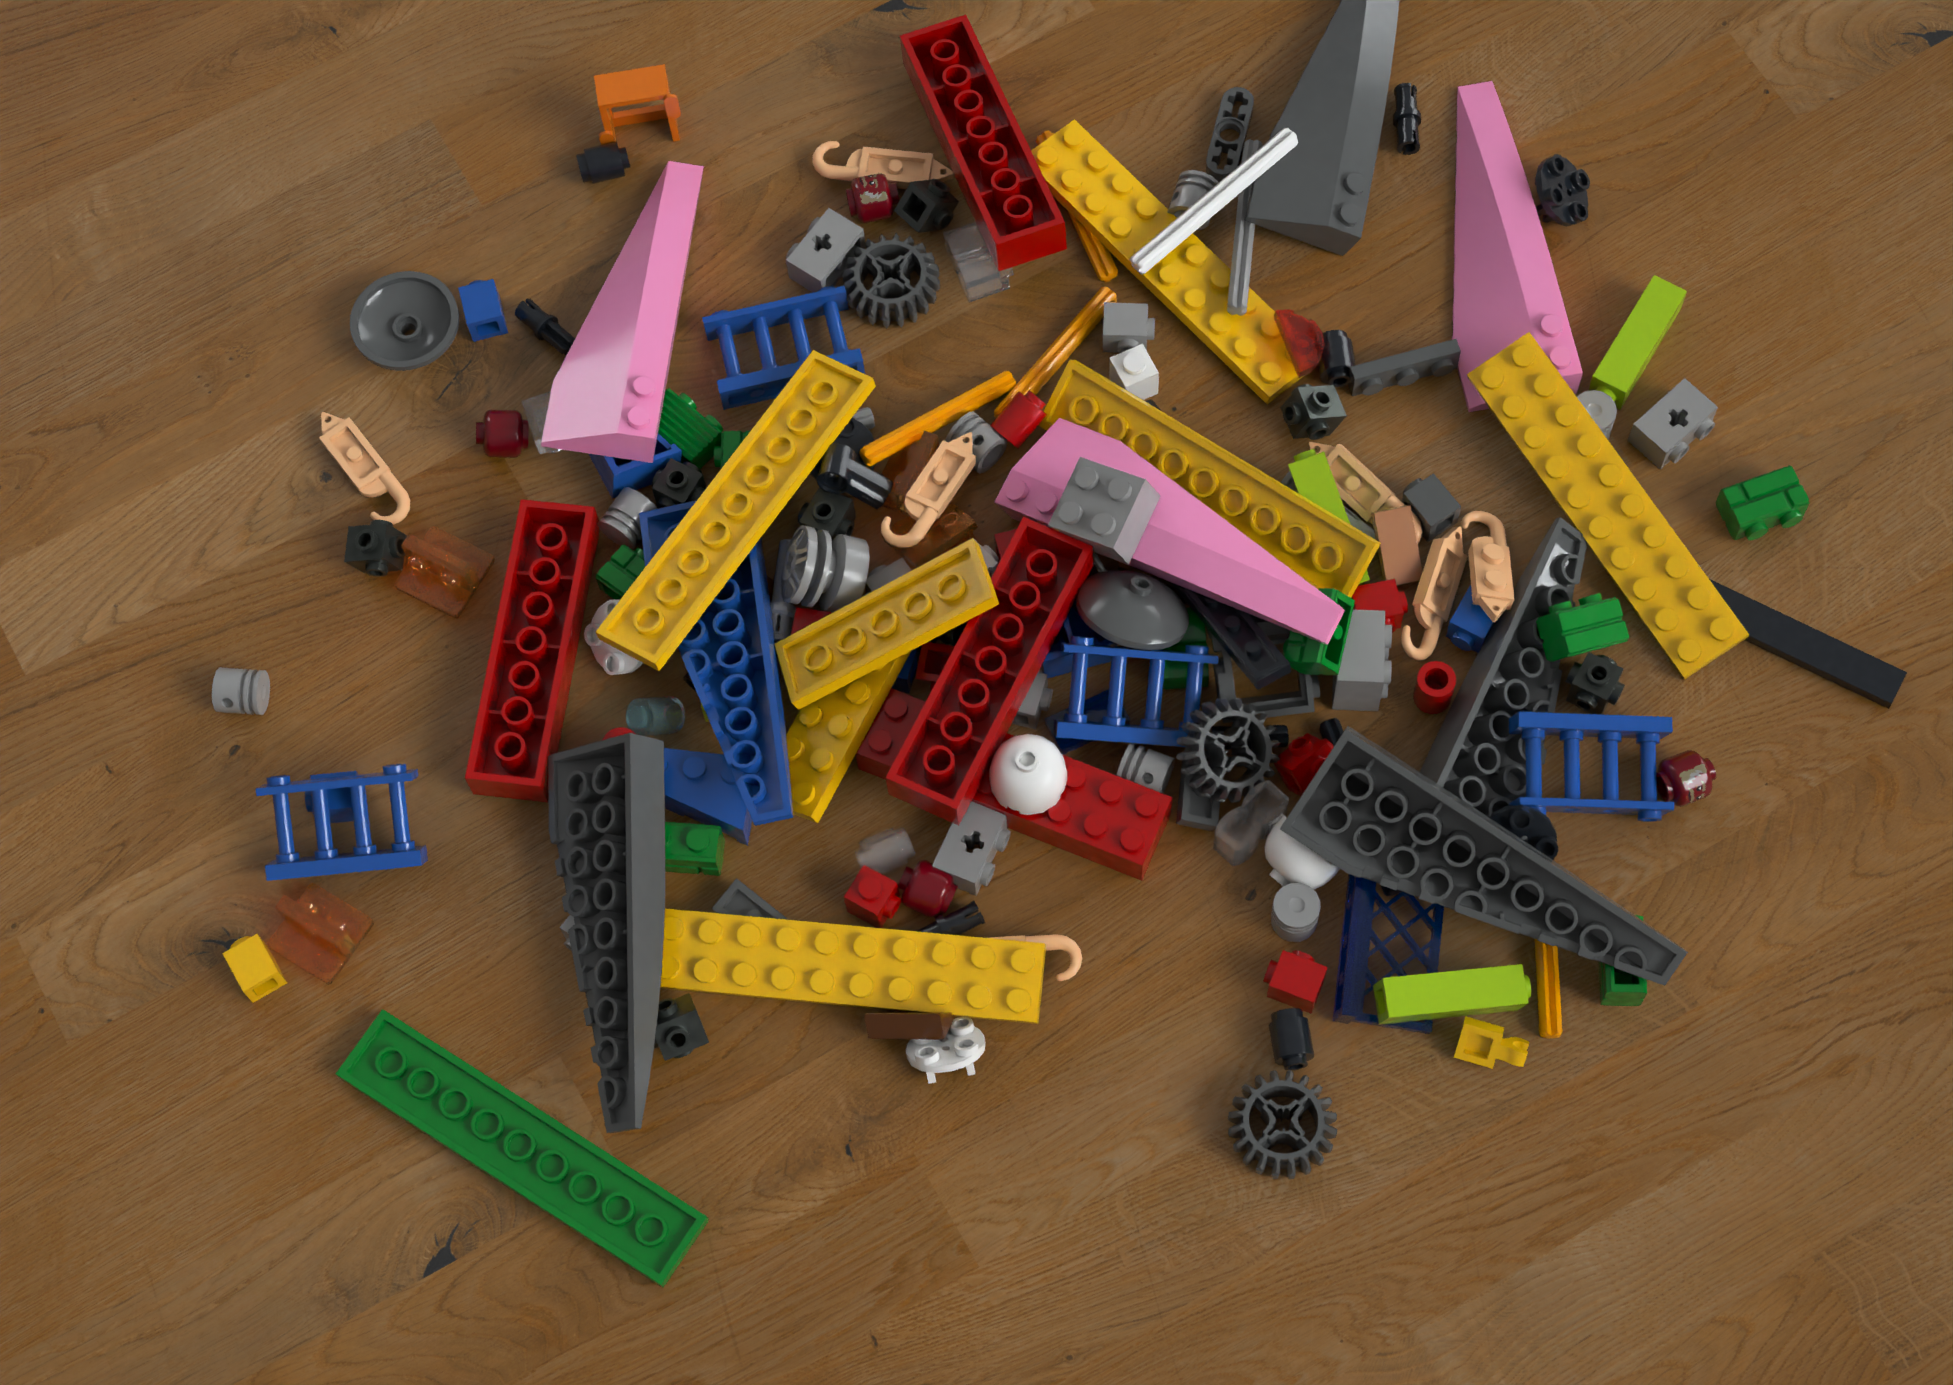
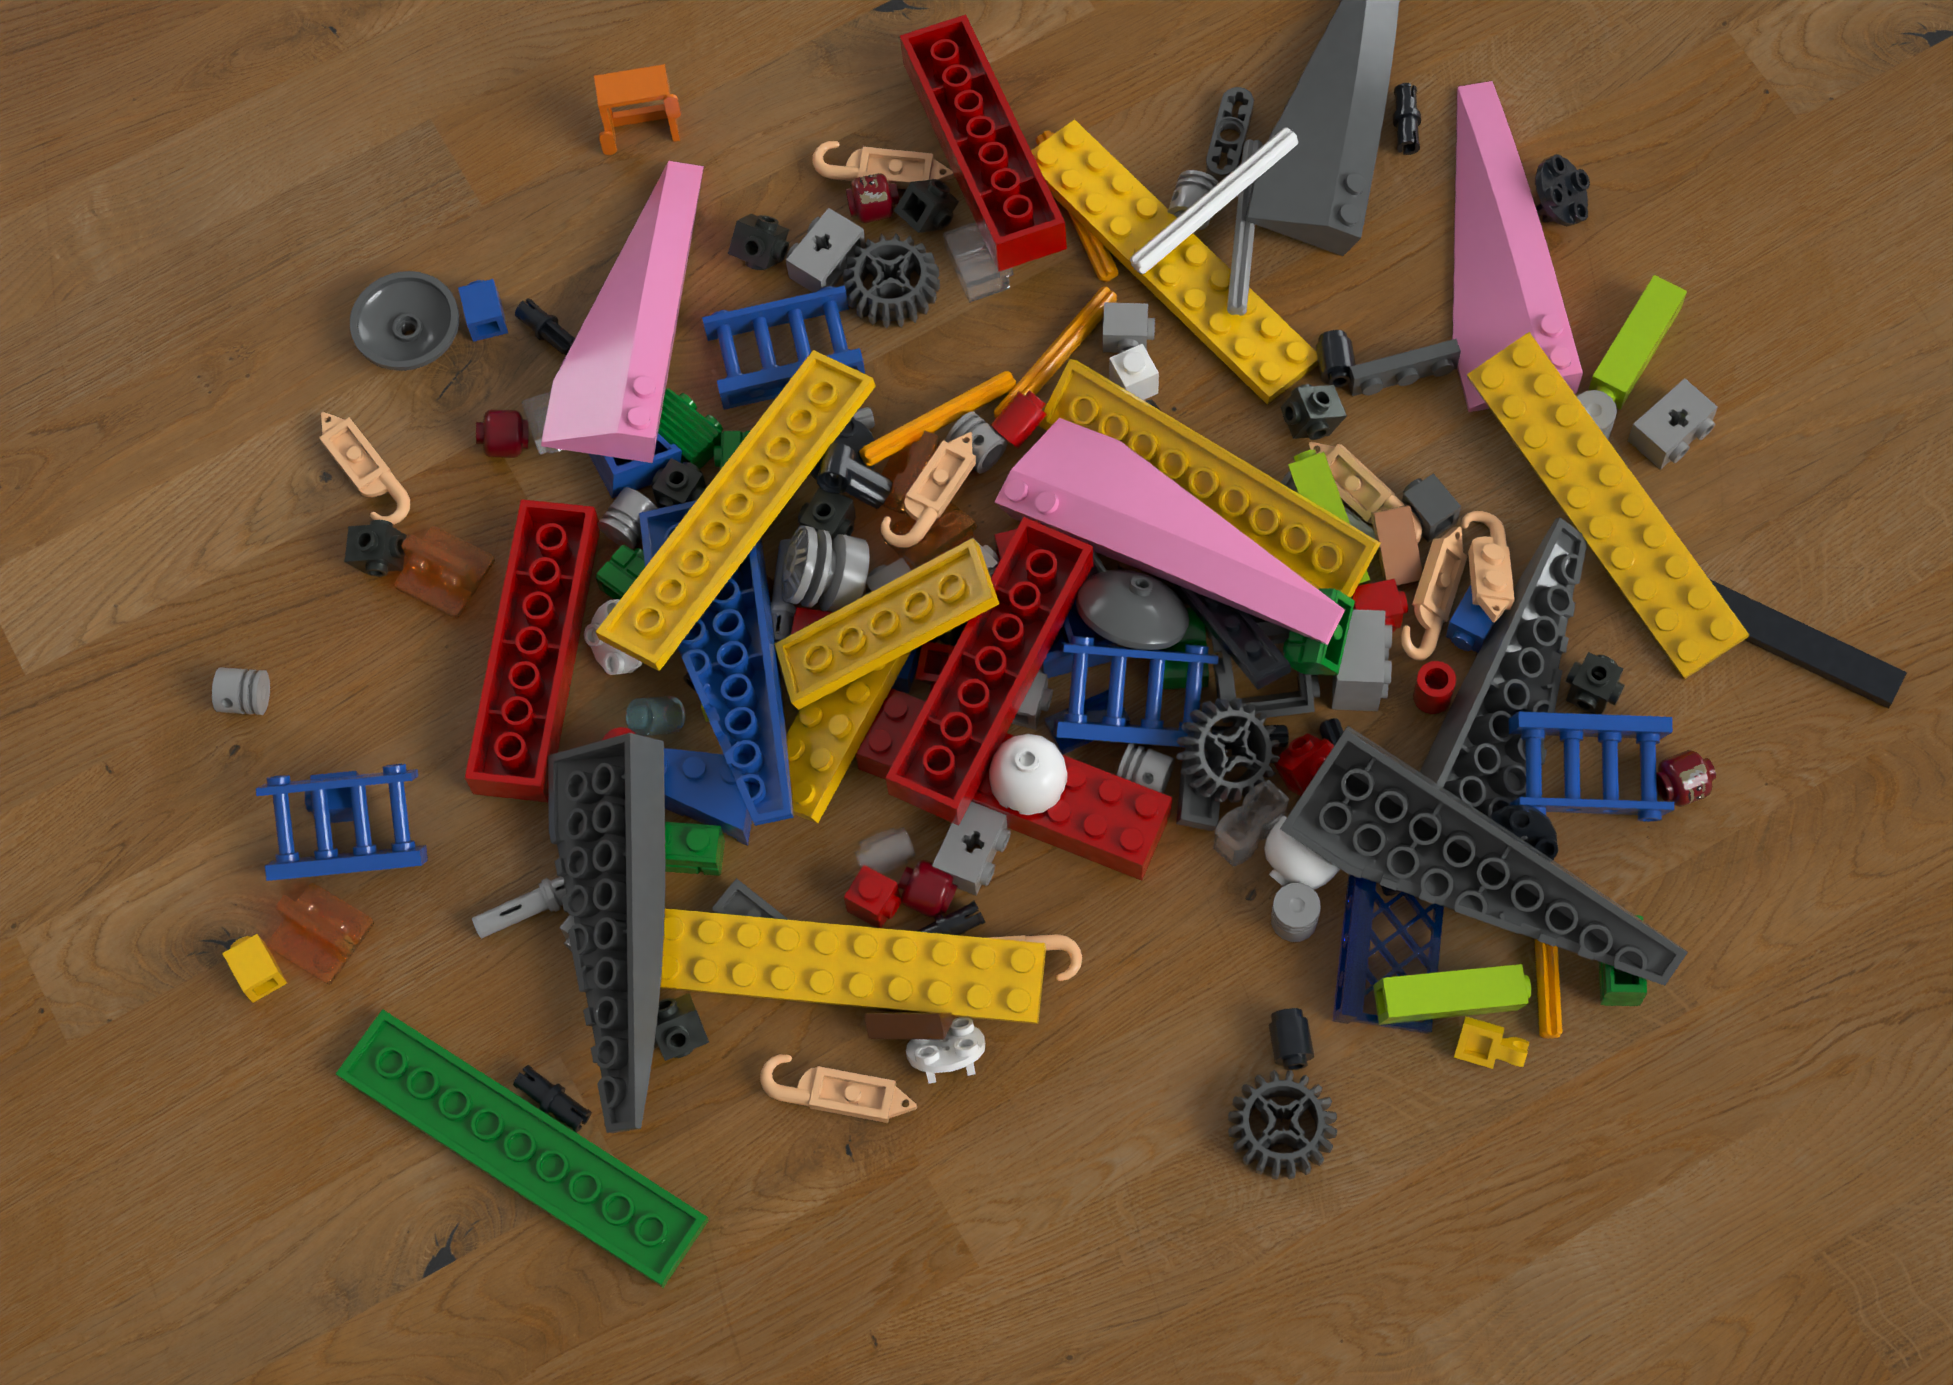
black brick [576,141,631,184] -> none
light grey brick [1048,457,1160,564] -> none
red brick [1263,950,1328,1014] -> none
clear red plate [1274,309,1325,378] -> none
green brick [1536,593,1630,662] -> none
green brick [1715,465,1810,541] -> none
none -> light grey pin [472,876,566,939]
none -> black pin [513,1065,592,1133]
none -> pearl dark grey brick [728,214,789,270]
none -> light nougat plate [760,1054,917,1123]

